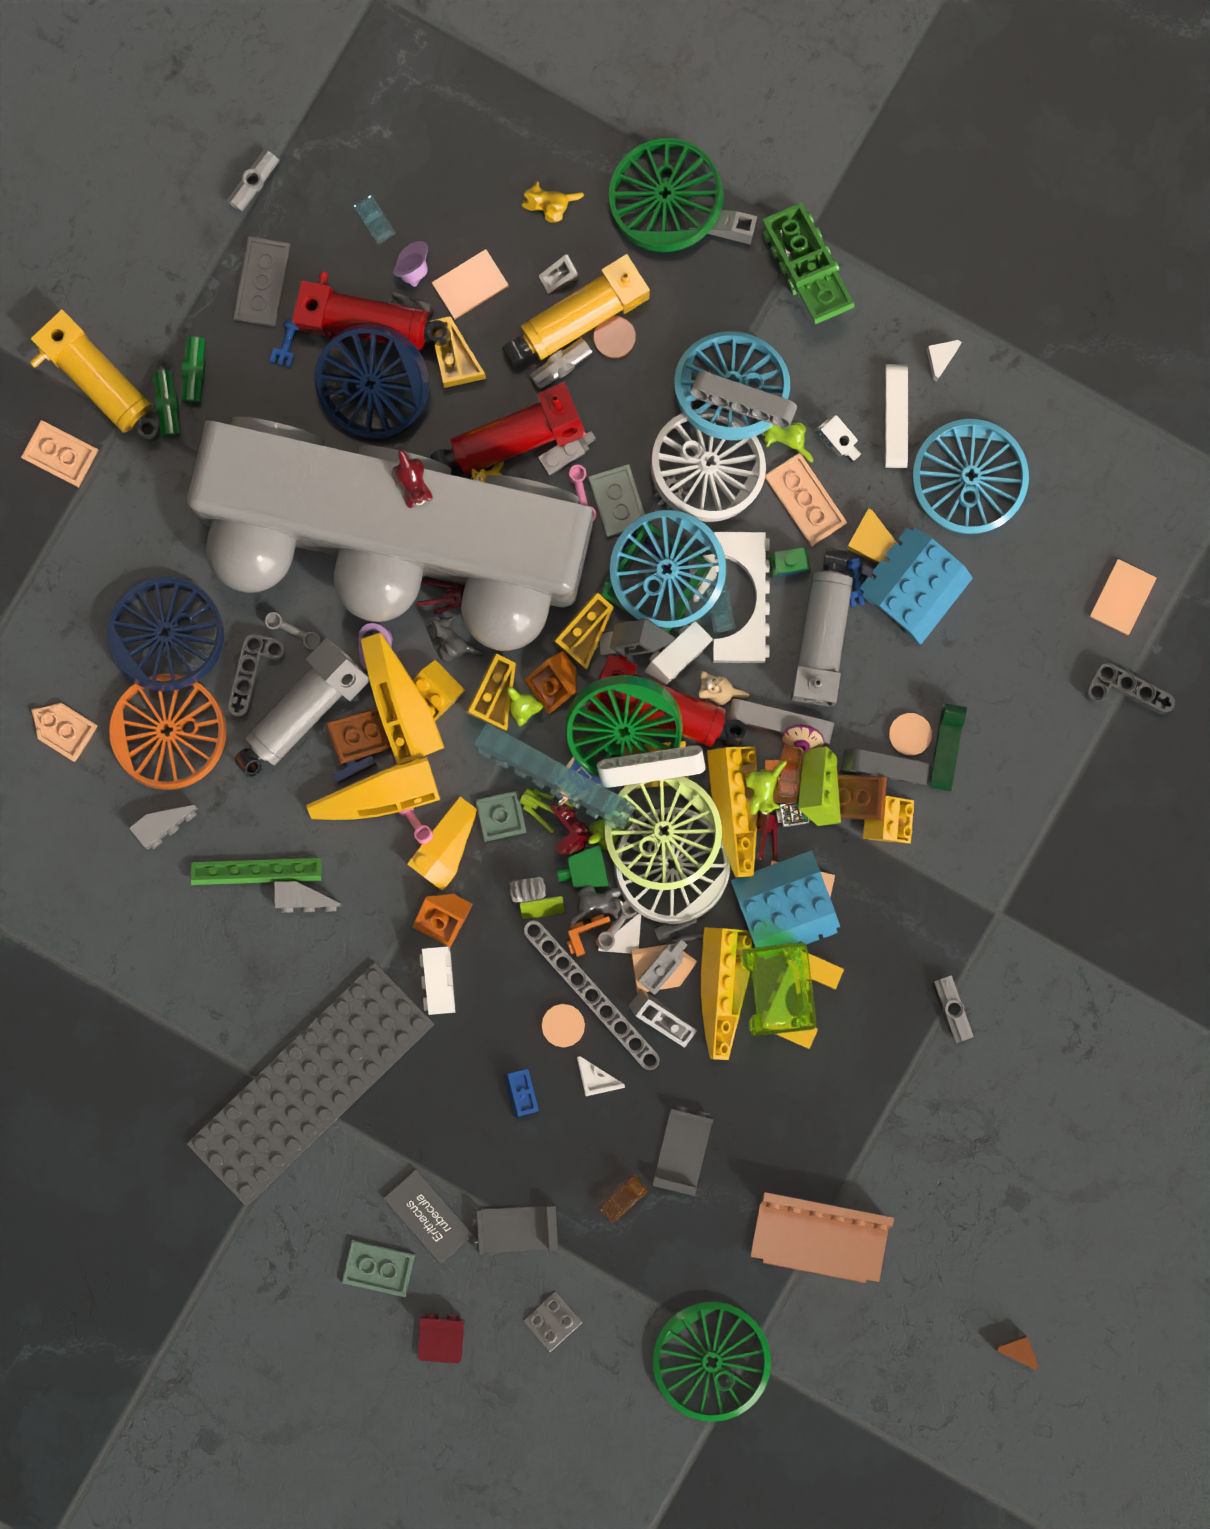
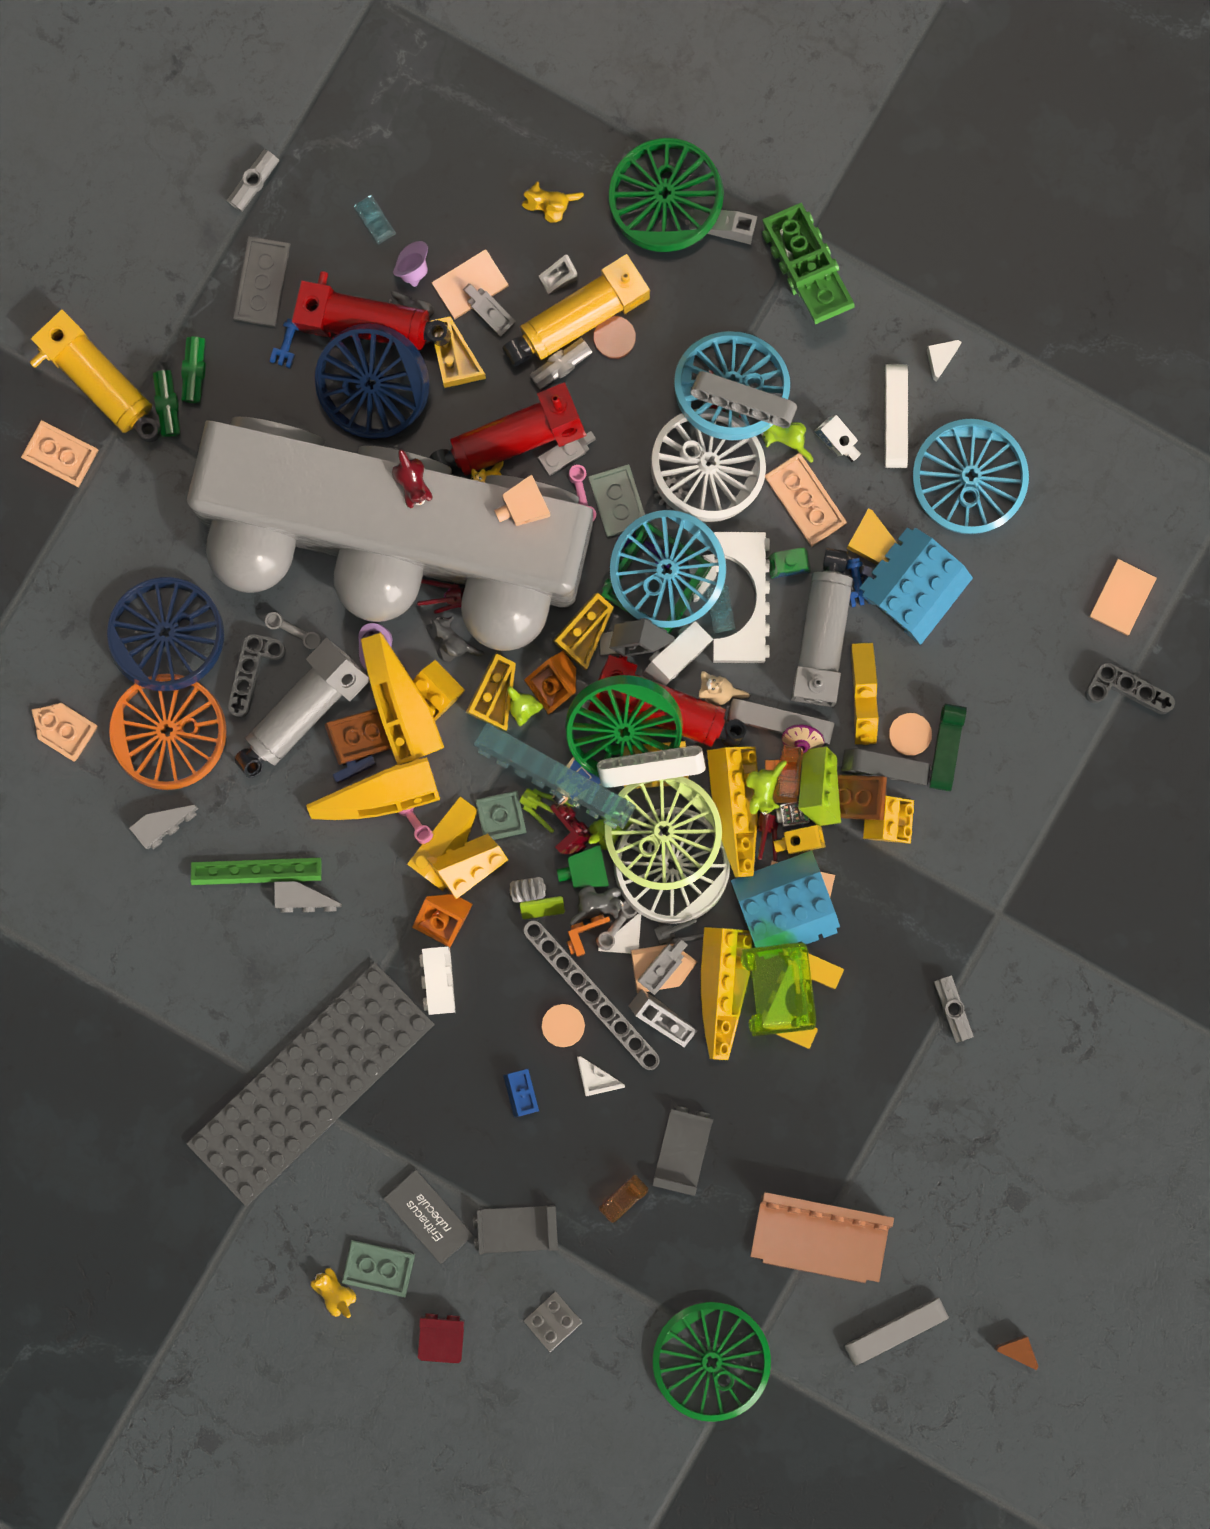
none -> yellow animal [310,1268,356,1318]
none -> yellow wedge [427,834,508,899]
none -> light grey hinge [463,284,516,337]
none -> light nougat torso [494,475,550,526]
none -> yellow torso [774,825,826,854]
none -> light grey beam [844,1298,949,1366]
none -> yellow arch [851,643,879,745]

